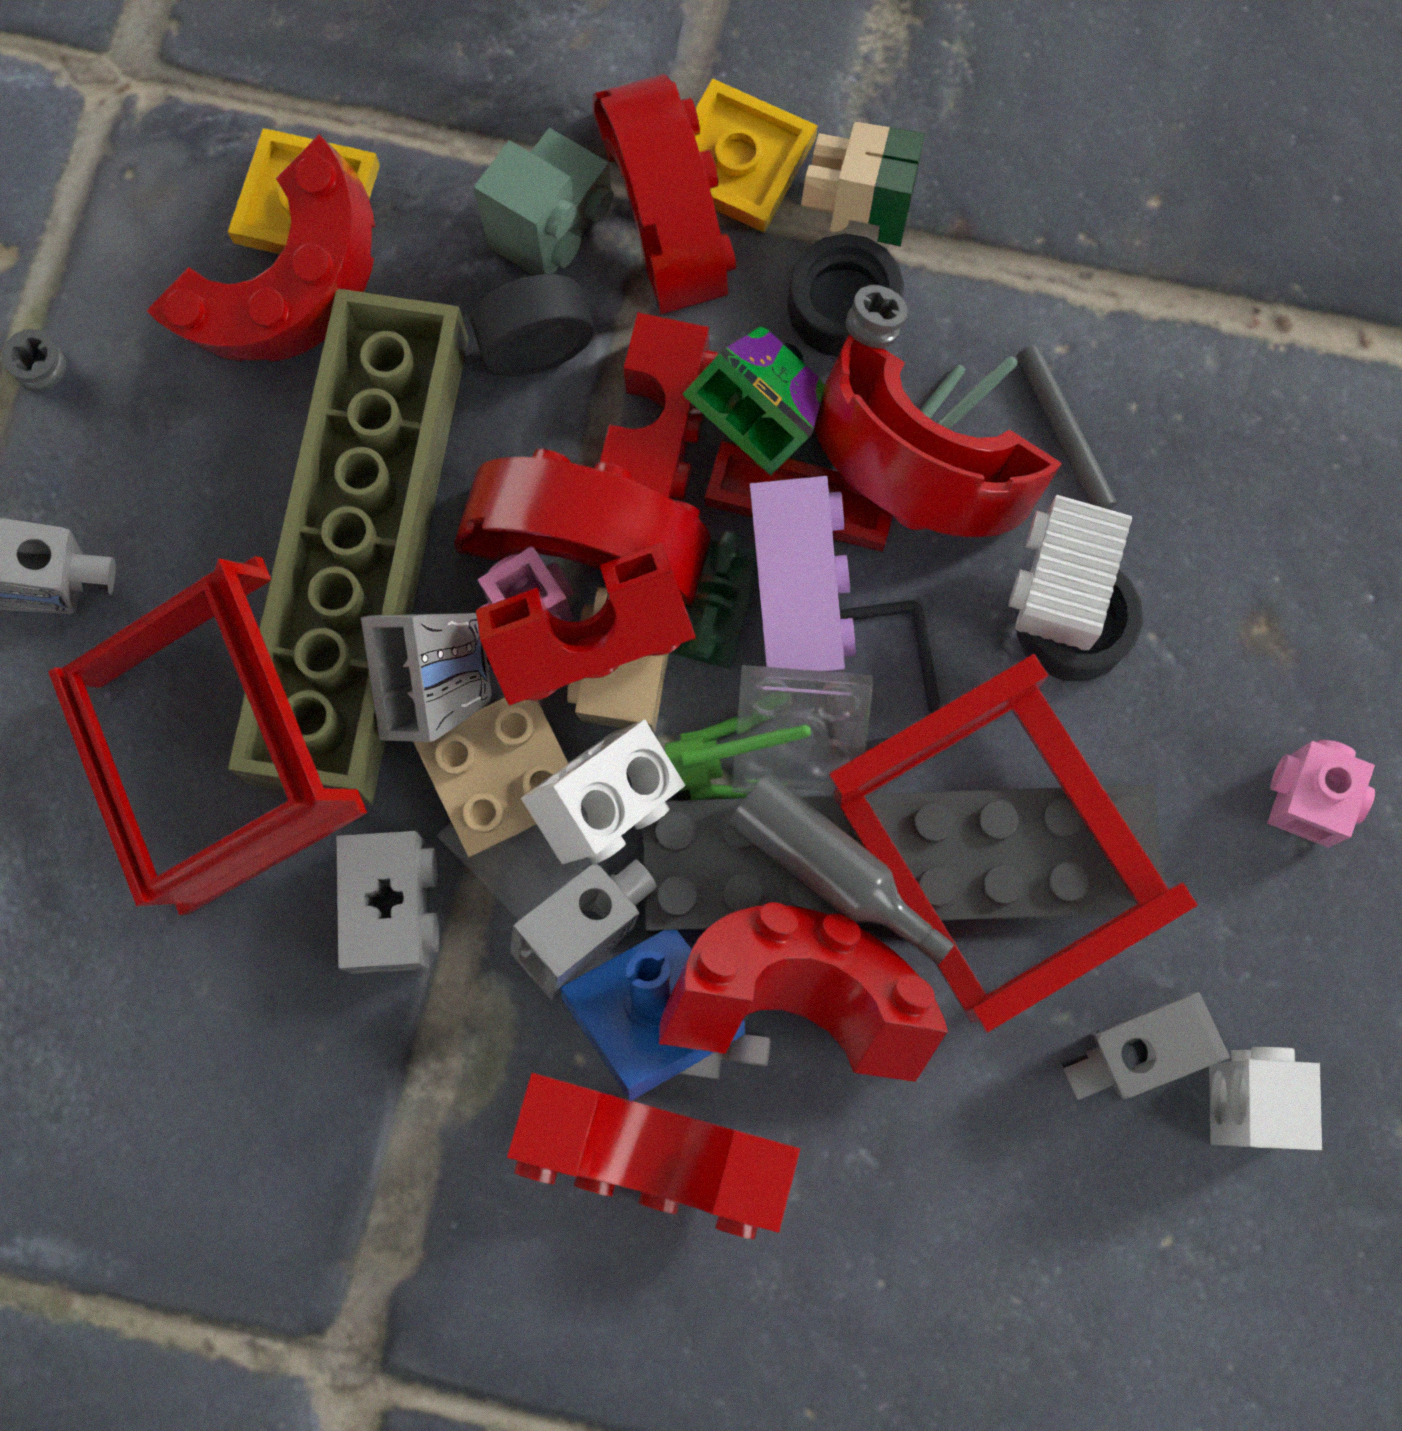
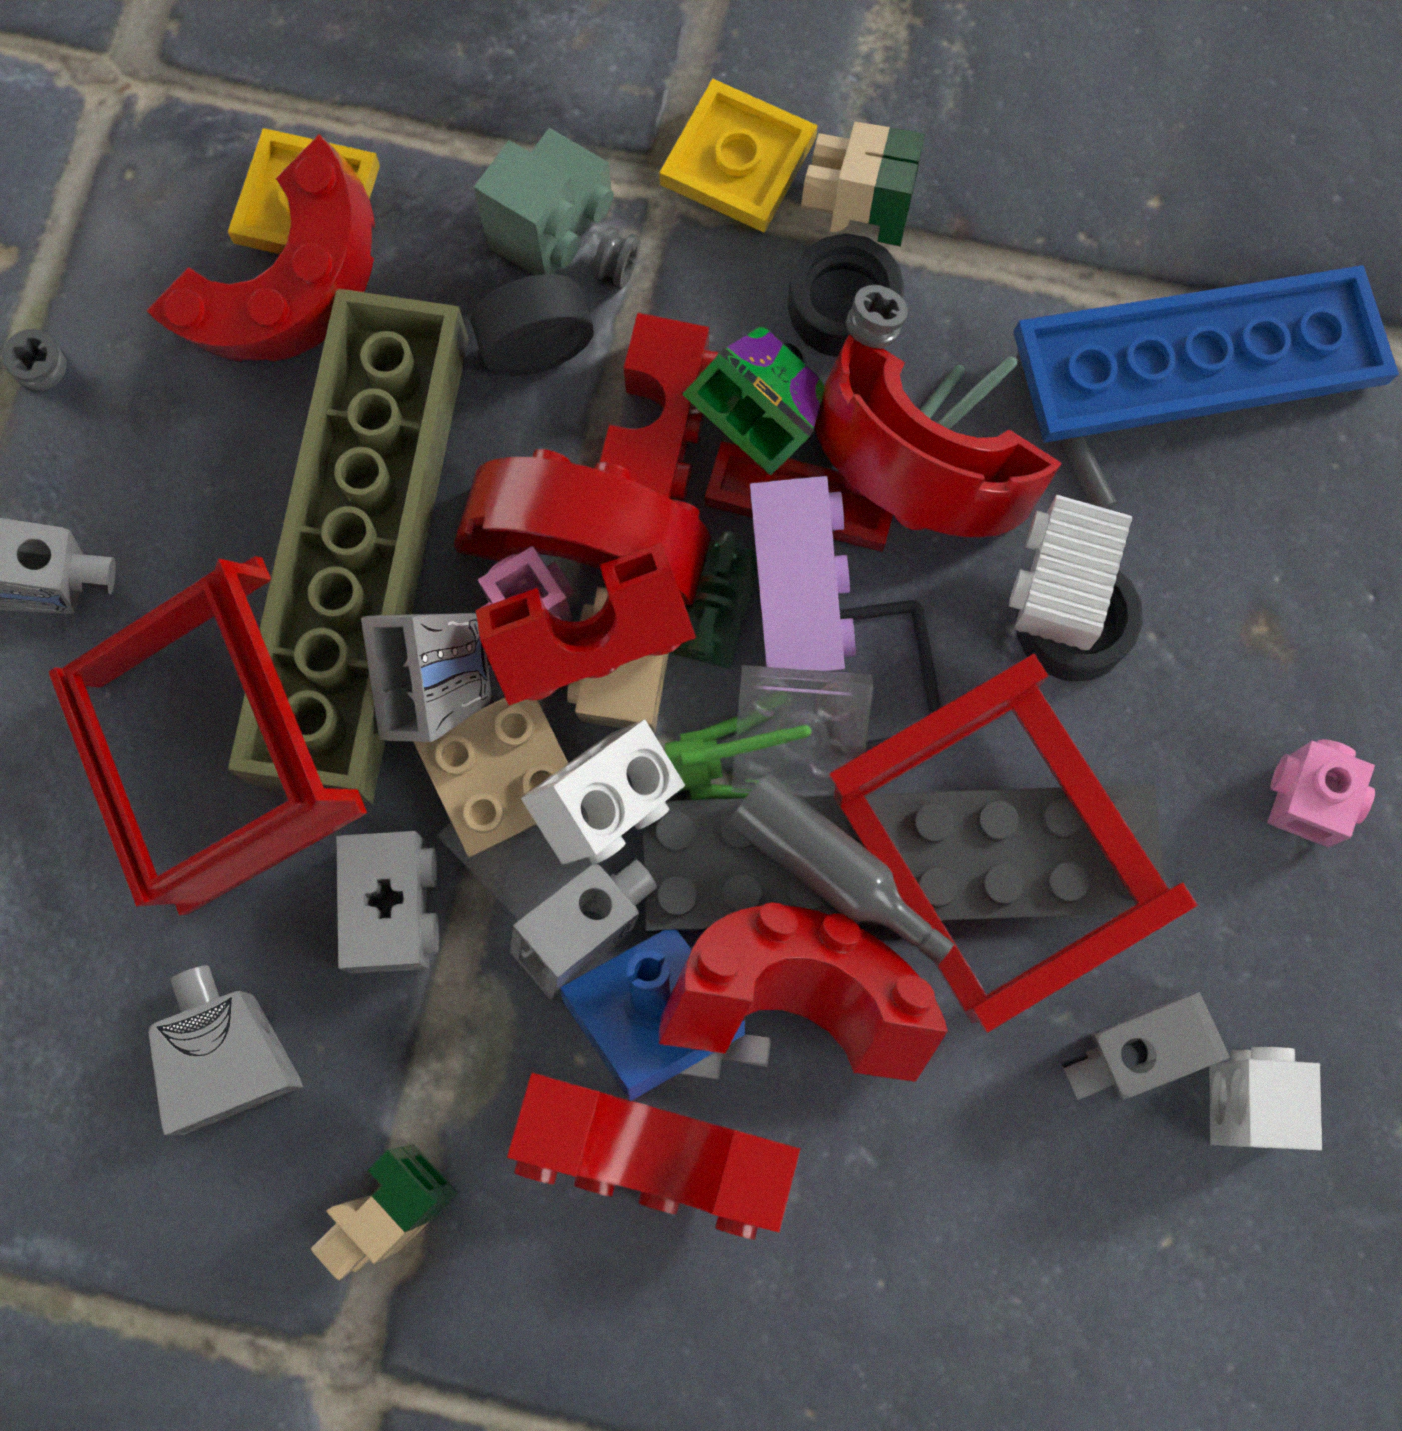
red brick [592,74,736,315] -> none
none -> light grey torso [149,965,303,1135]
none -> hips [311,1144,458,1280]
none -> dark grey bush [592,226,640,289]
none -> blue plate [1013,265,1399,443]

